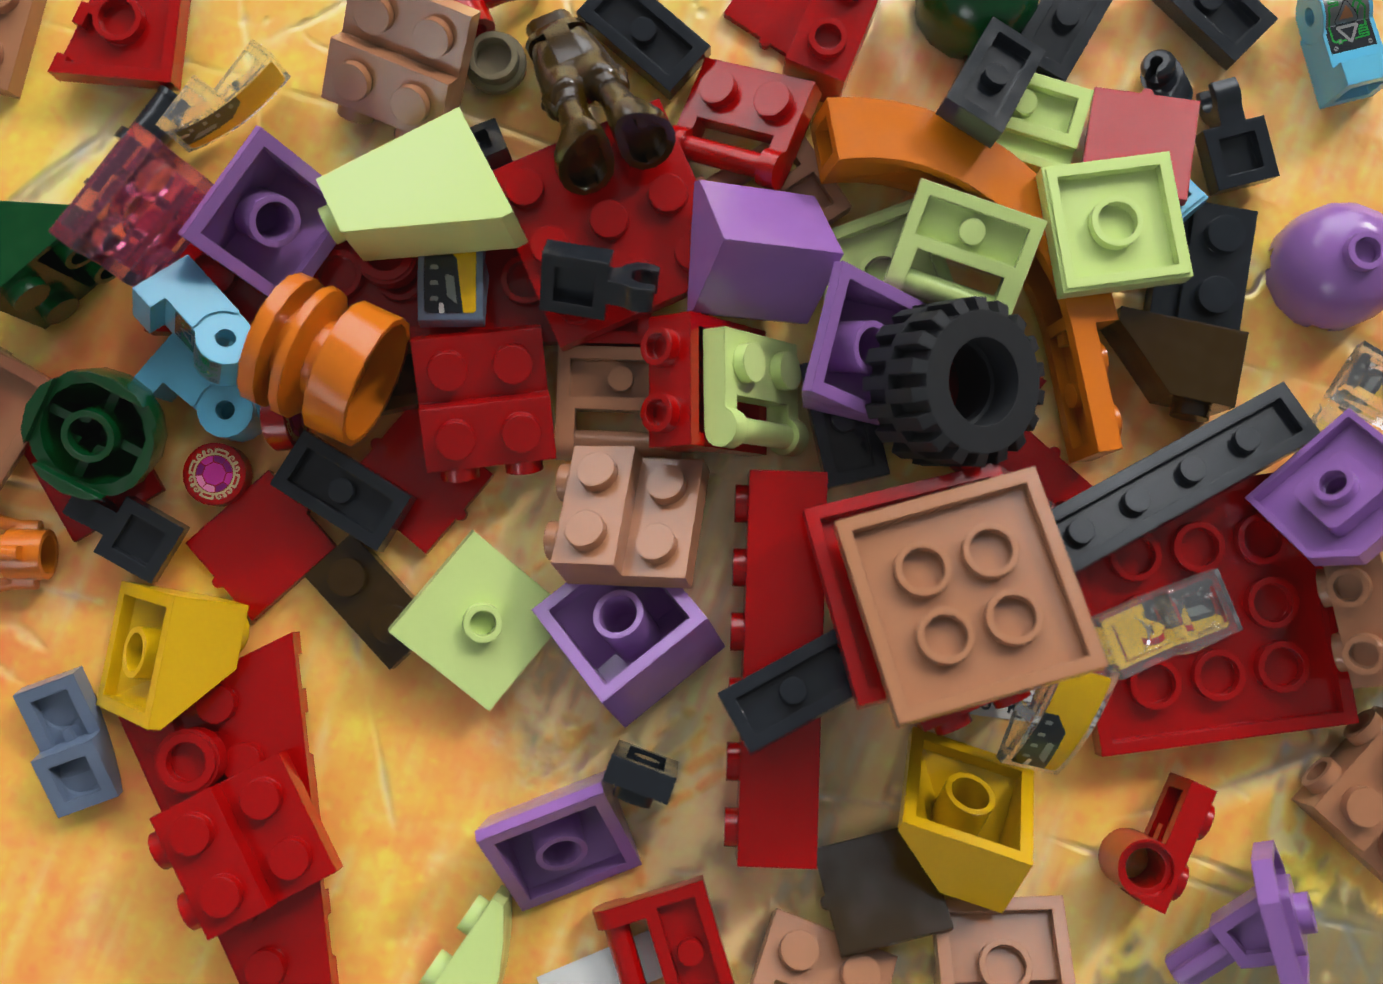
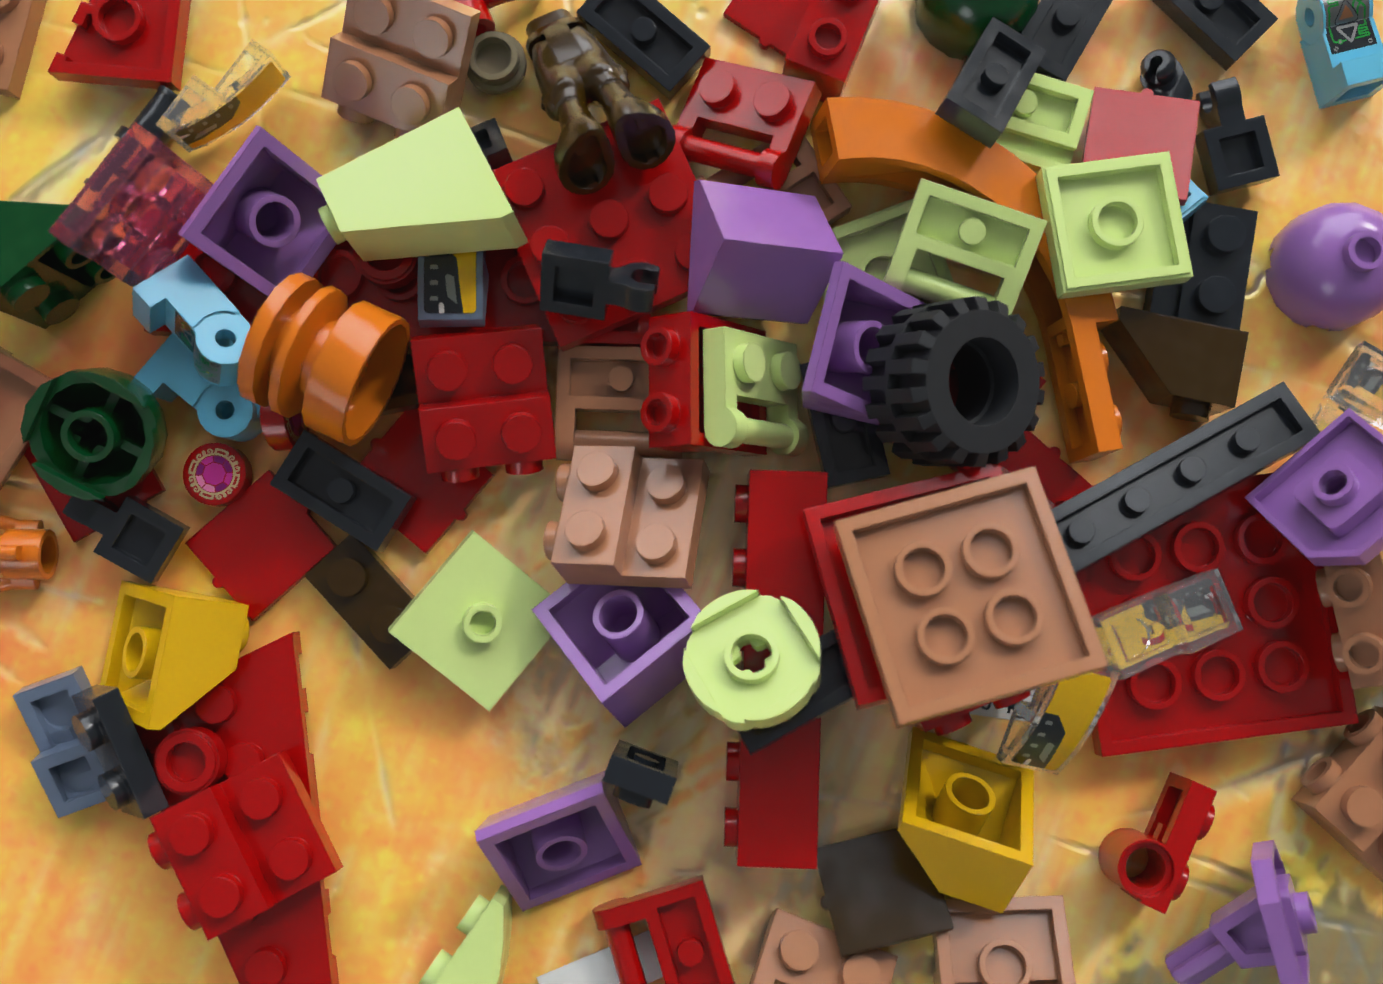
none -> black plate [71,684,169,819]
none -> yellowish green plate [683,590,822,731]

